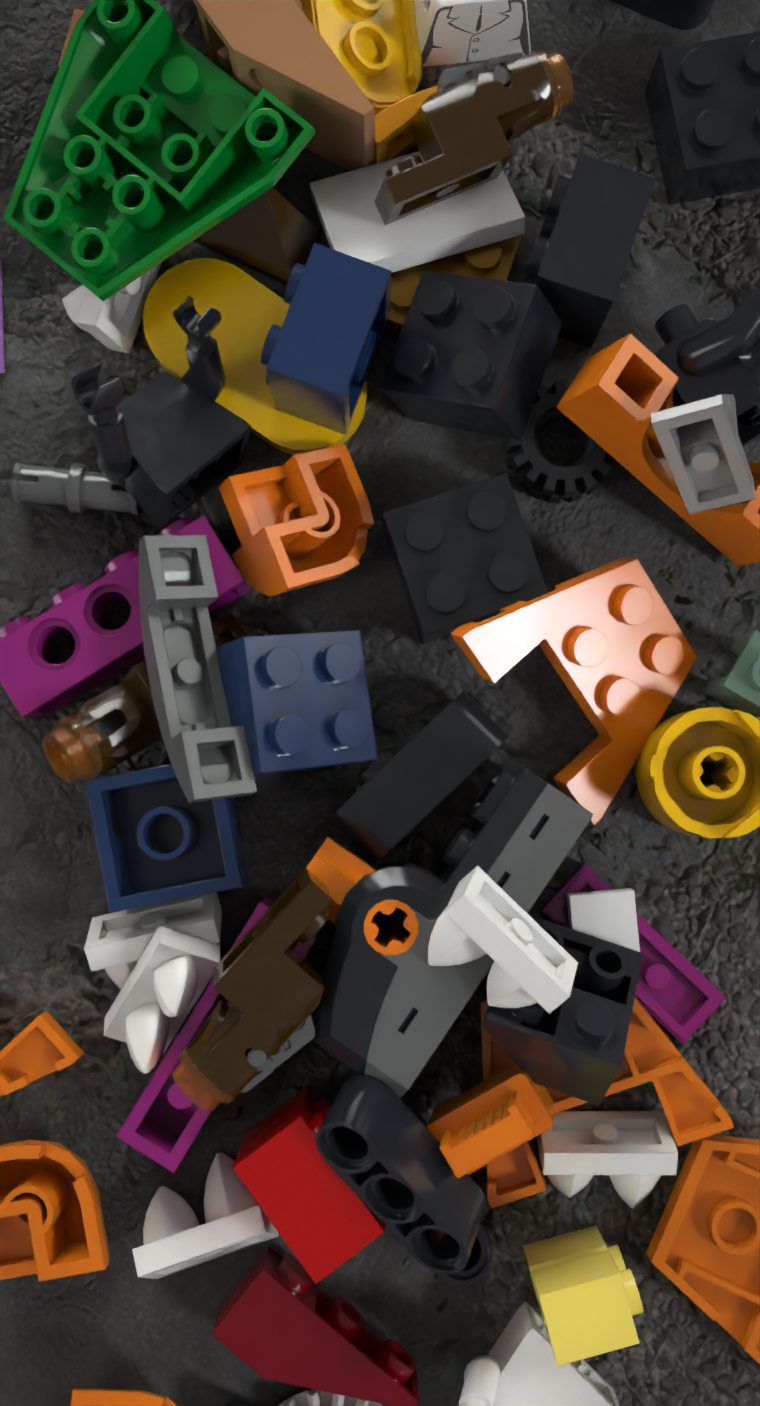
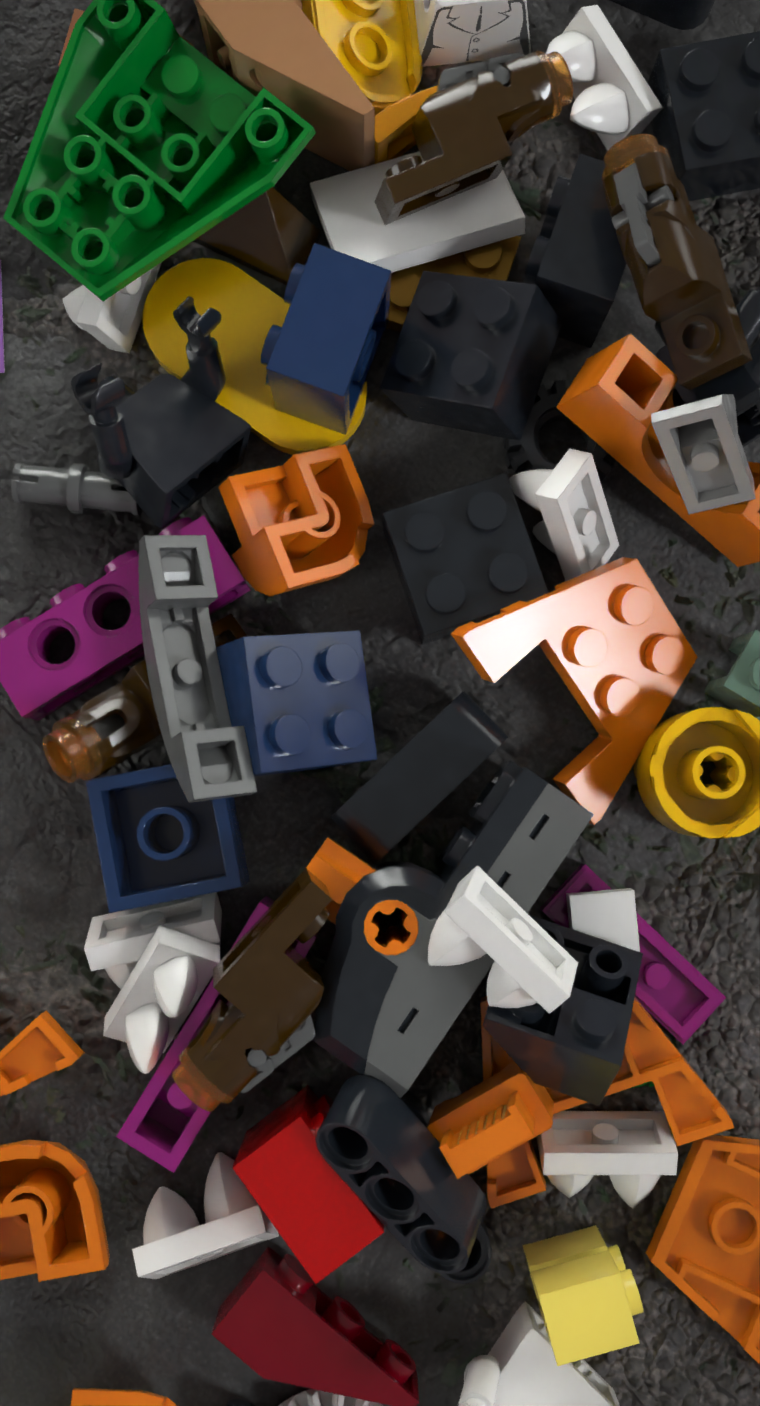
none -> white tile [509,449,619,581]
none -> white tile [545,5,663,155]
none -> dark brown plate [602,134,752,390]

